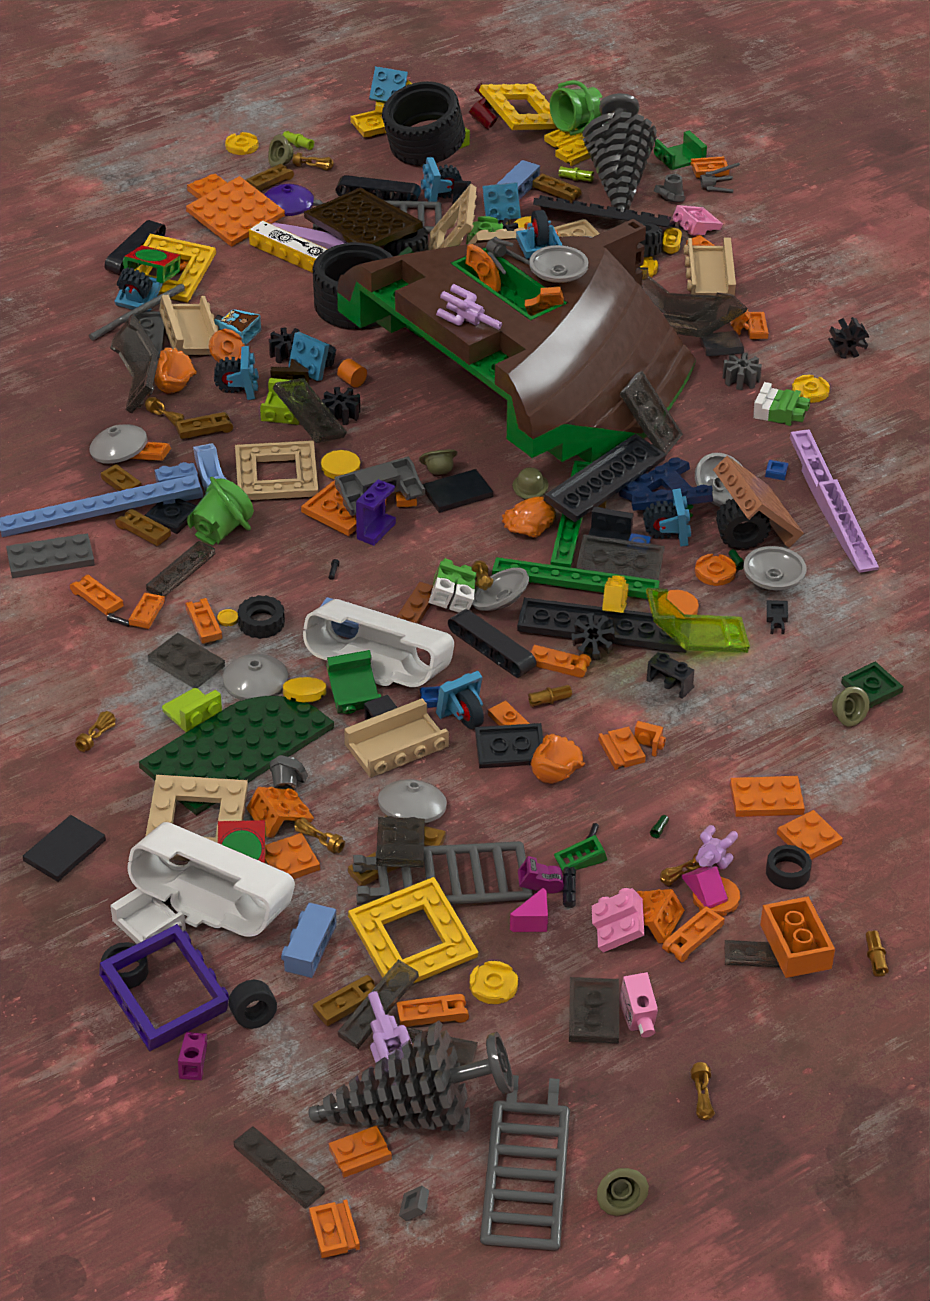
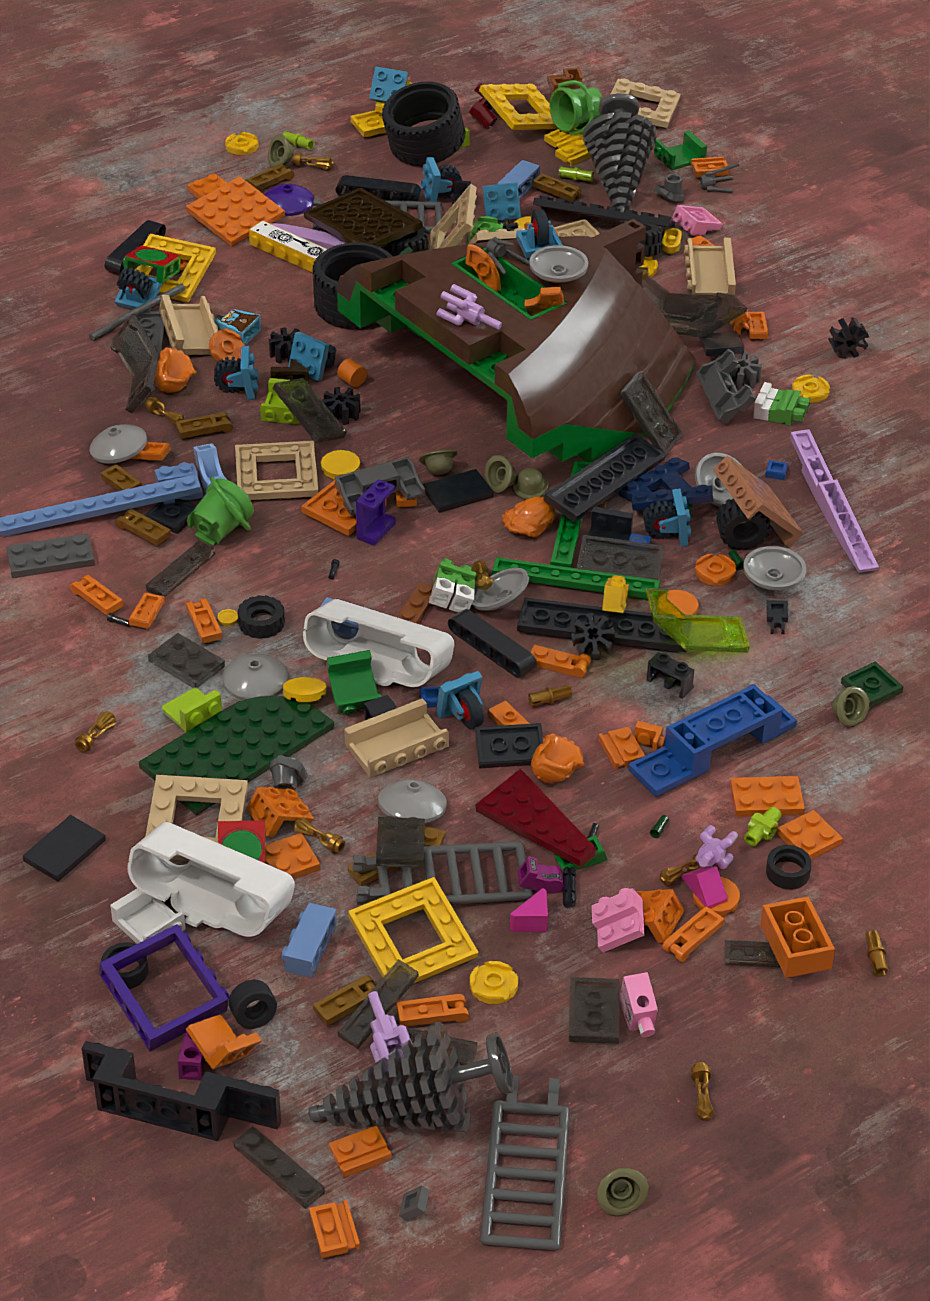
none -> black bracket [81,1041,281,1141]
none -> orange bracket [186,1015,262,1070]
none -> dark red wing [475,768,596,867]
none -> olive hat [484,455,516,493]
none -> dark orange brick [547,67,583,96]
none -> tan plate [610,79,681,128]
none -> blue bracket [628,684,797,797]
none -> dark grey bracket [696,349,756,424]
none -> lime axle [744,807,782,847]

